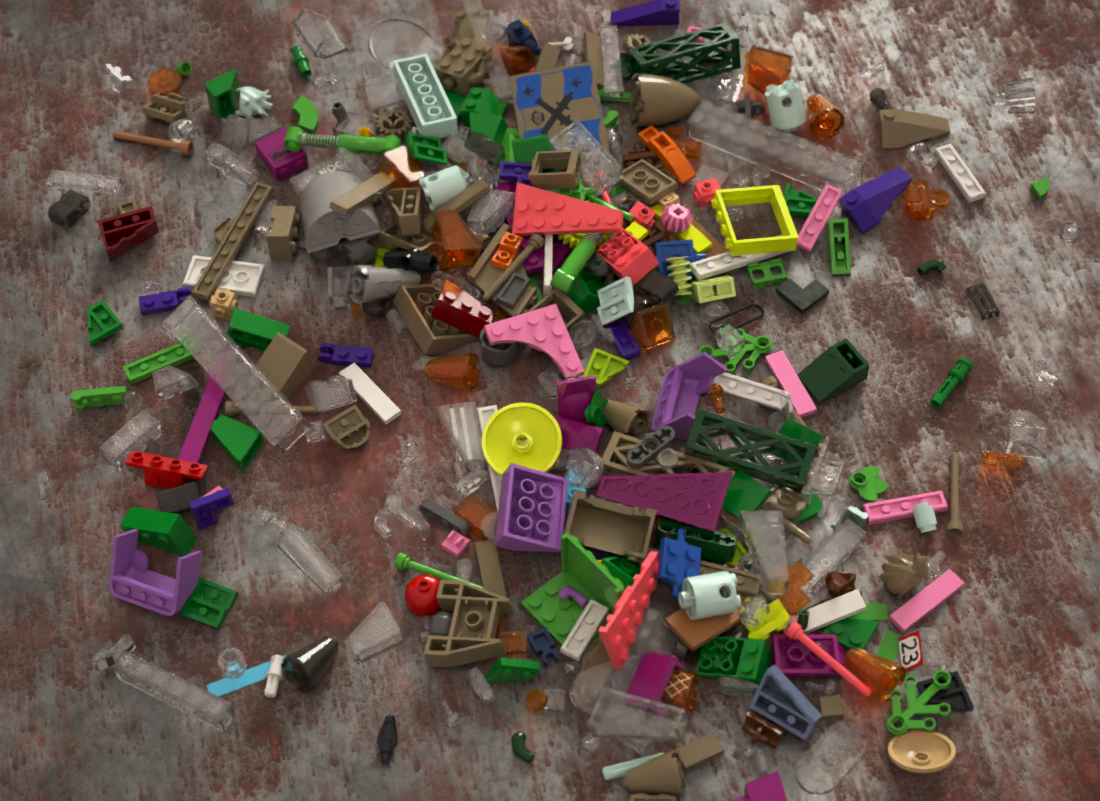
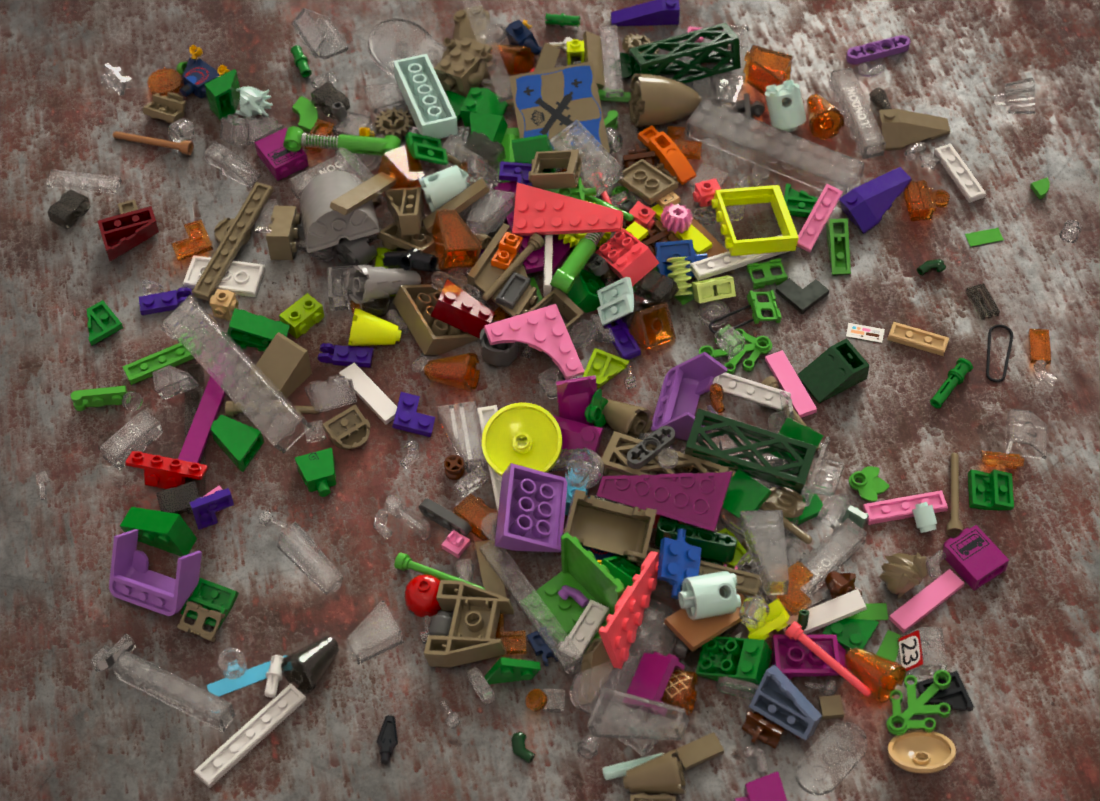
none -> clear orange plate [171,219,213,261]
none -> dark tan piece [177,601,225,642]
none -> dark blue torso [180,45,230,98]
none -> white tile [194,683,306,788]
none -> lime brick [279,293,325,339]
none -> green torso [295,448,336,497]
none -> clear orange plate [304,119,335,153]
none -> clear smoke brick [311,82,350,119]
none -> neon yellow cone [348,308,402,346]
none -> dark purple plate [392,392,435,437]
none -> reddish brown wheel [444,455,465,480]
none -> clear tile [479,538,583,670]
none -> green pin [545,13,581,27]
none -> neon yellow window [567,39,585,65]
none -> bright green piece [747,290,782,324]
none -> clear brick [828,68,886,159]
none -> medium lavender beam [846,35,910,65]
none -> white sticker [846,323,885,343]
none -> tan tile [888,322,949,356]
none -> magenta brick [941,525,1009,591]
none -> bright green sticker [965,228,1004,247]
none -> green slope [968,469,1014,511]
none -> black piece [986,324,1013,382]
none -> clear orange tile [1028,329,1051,364]

